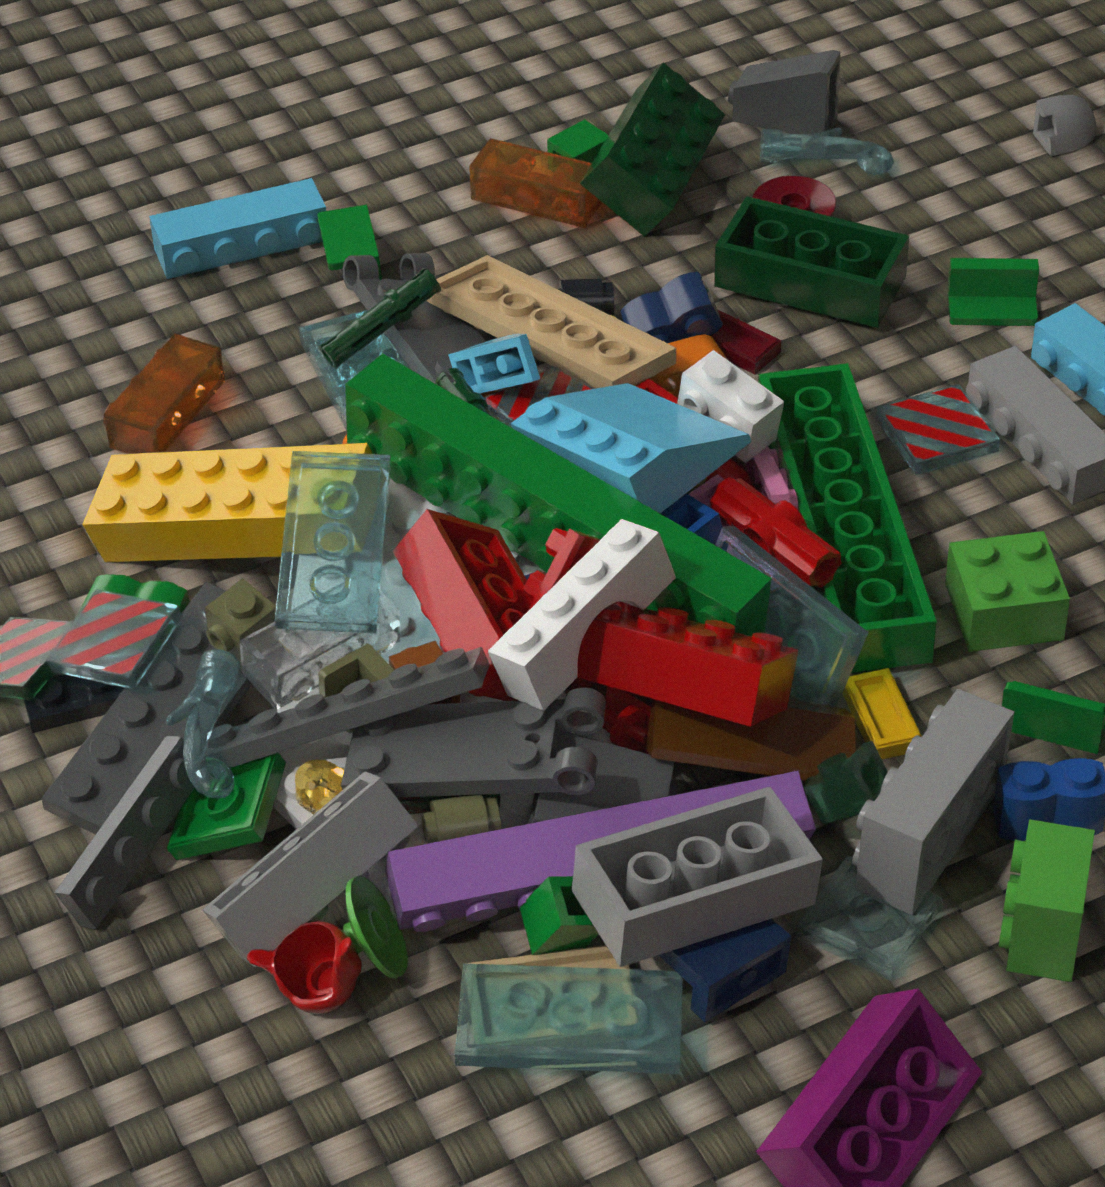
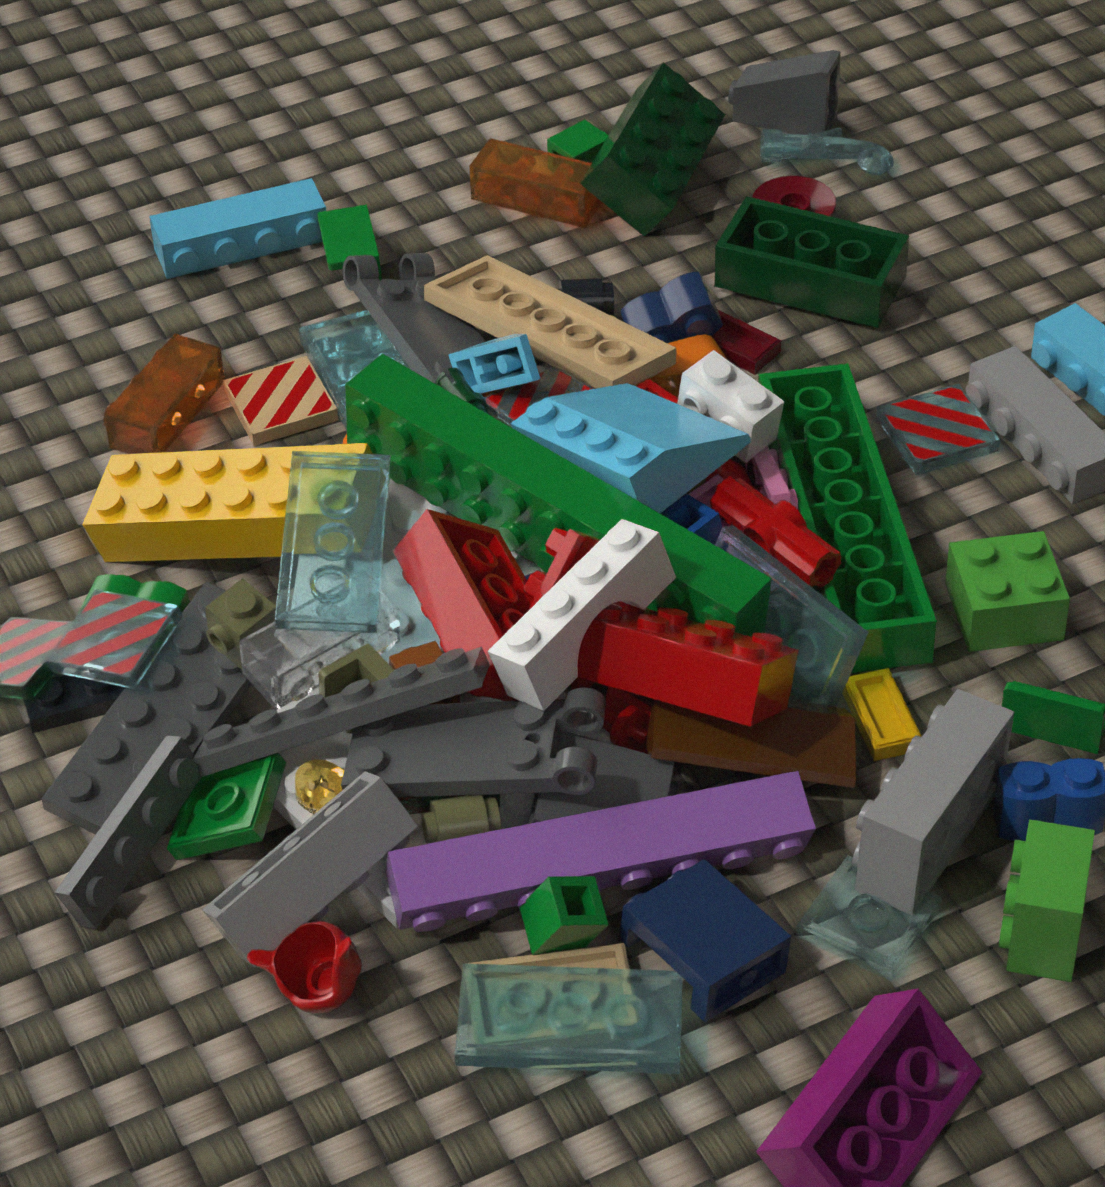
clear light blue plant [166,649,240,799] -> none
dark green pin [319,268,441,369] -> none
bright green dish [343,876,408,978] -> none
light grey brick [572,787,823,967] -> none
clear green brick [804,741,888,824] -> none
green panel [947,258,1039,326] -> none
light grey brick [1033,95,1096,157] -> none
none -> tan tile [223,356,339,446]

